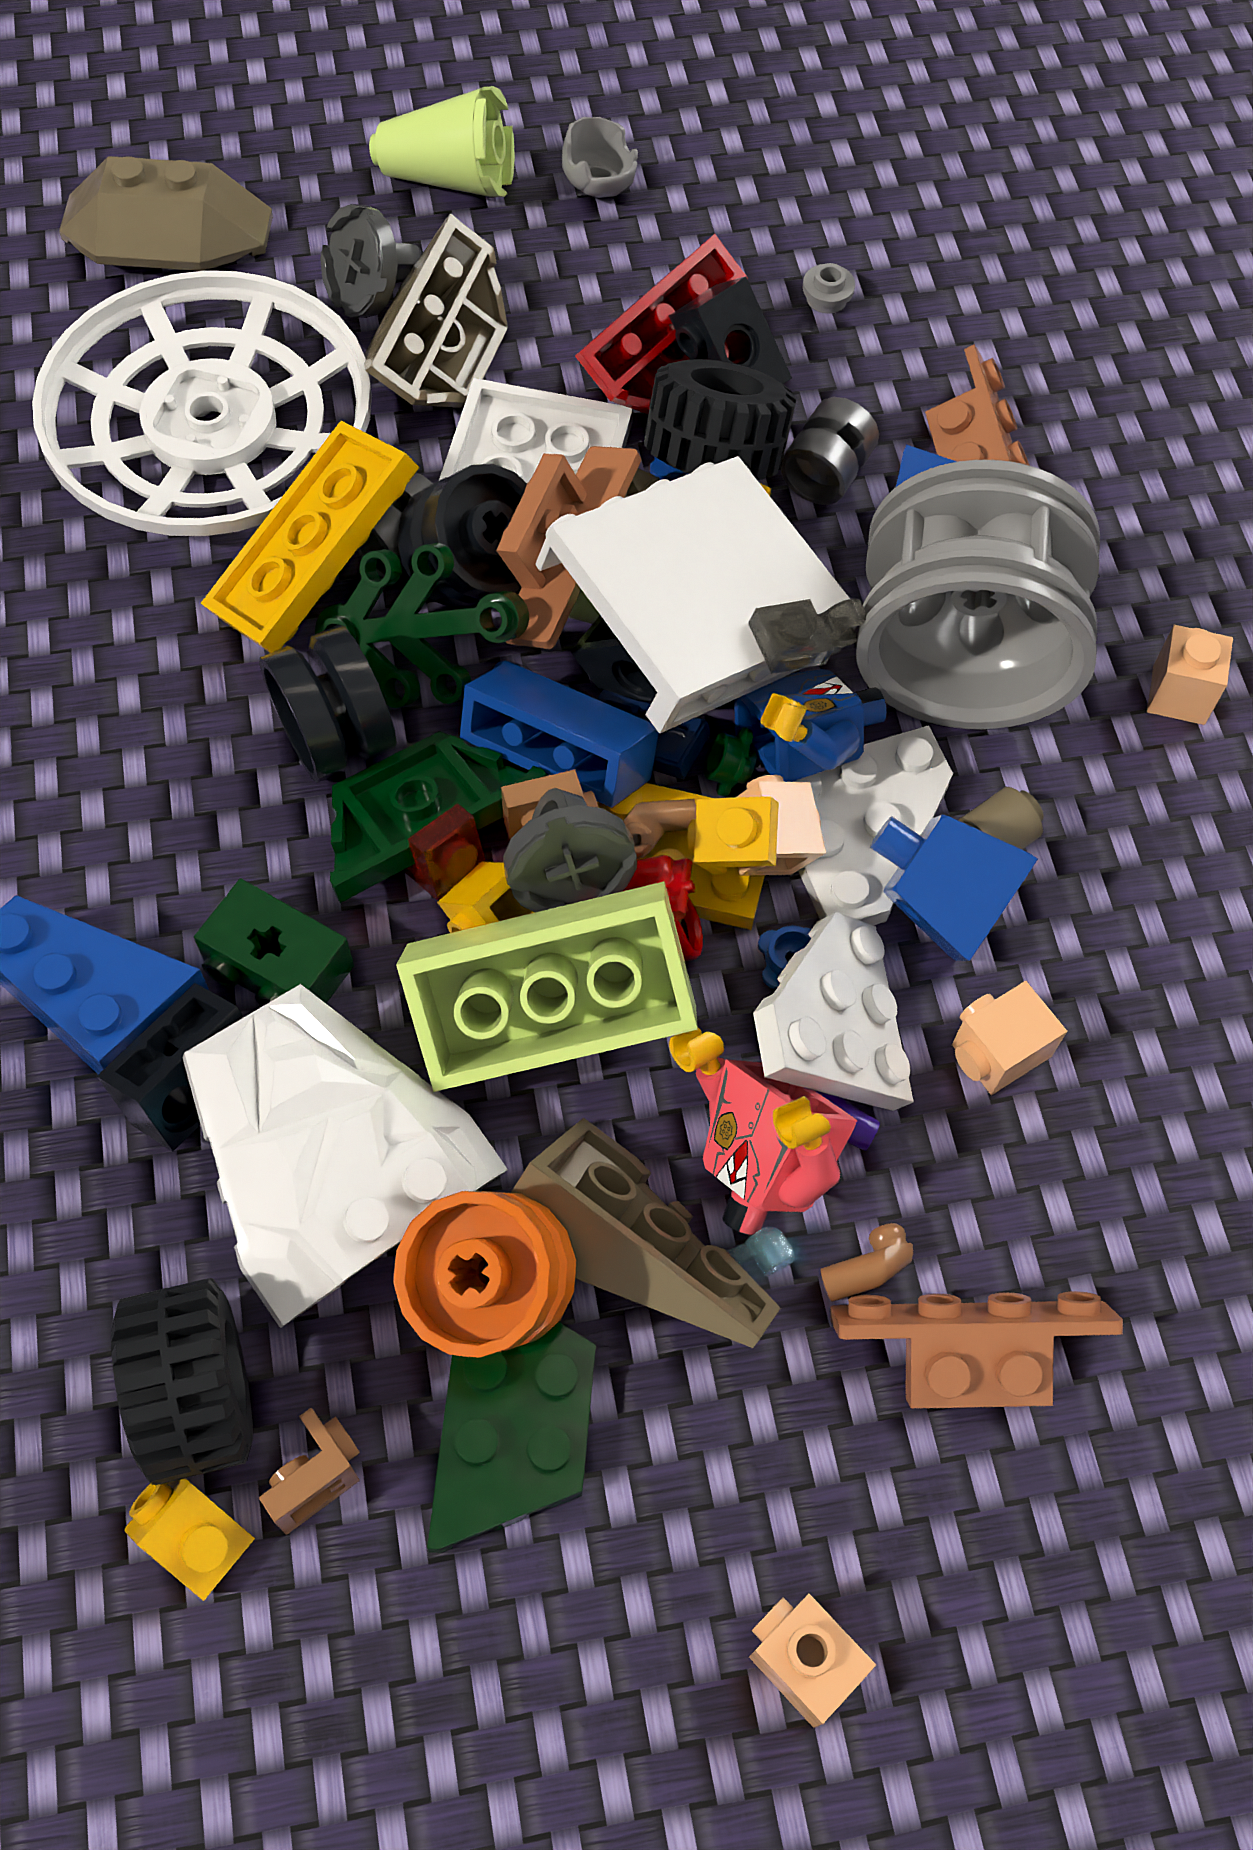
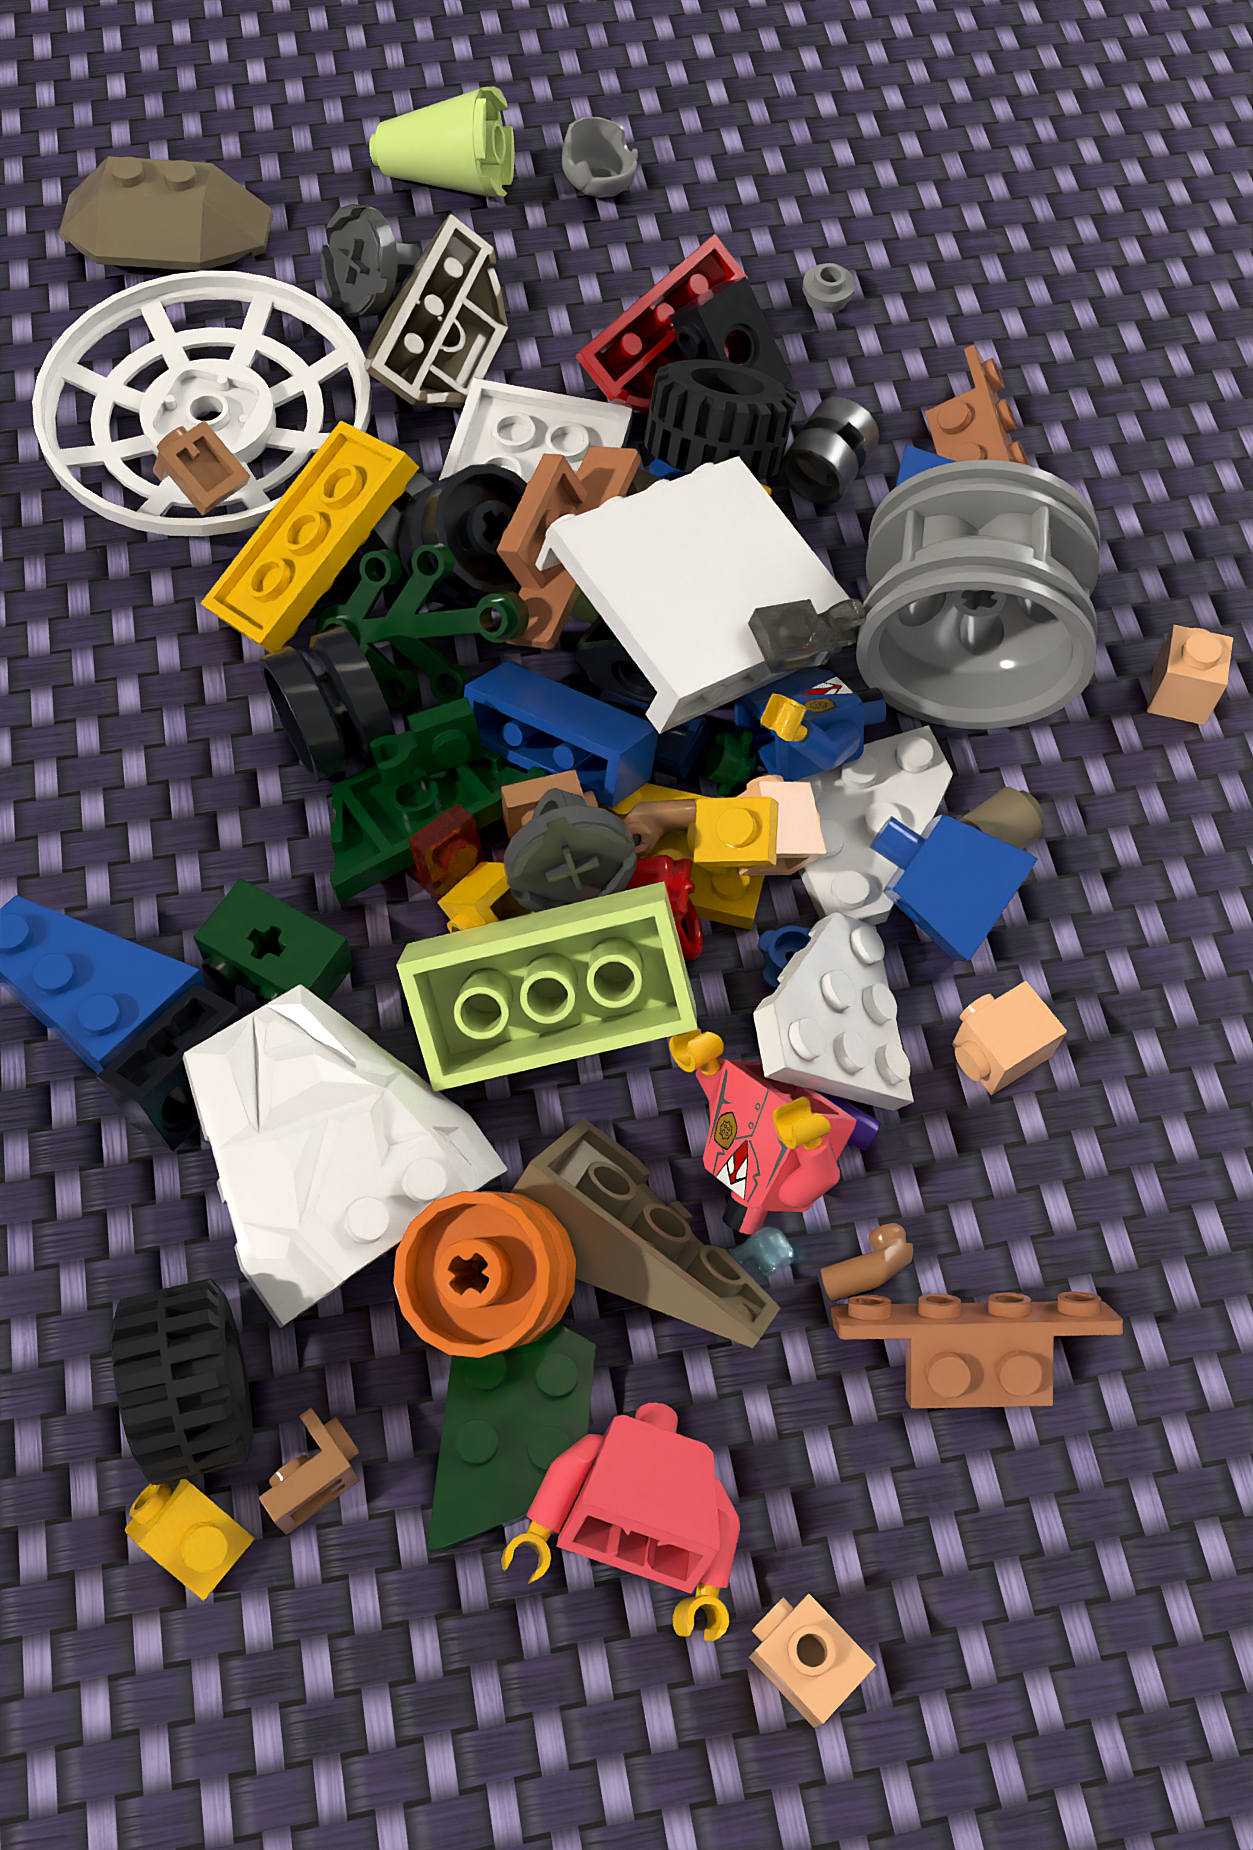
none -> medium nougat bracket [153,420,250,516]
none -> dark green plate [369,697,485,787]
none -> coral torso [501,1403,740,1641]

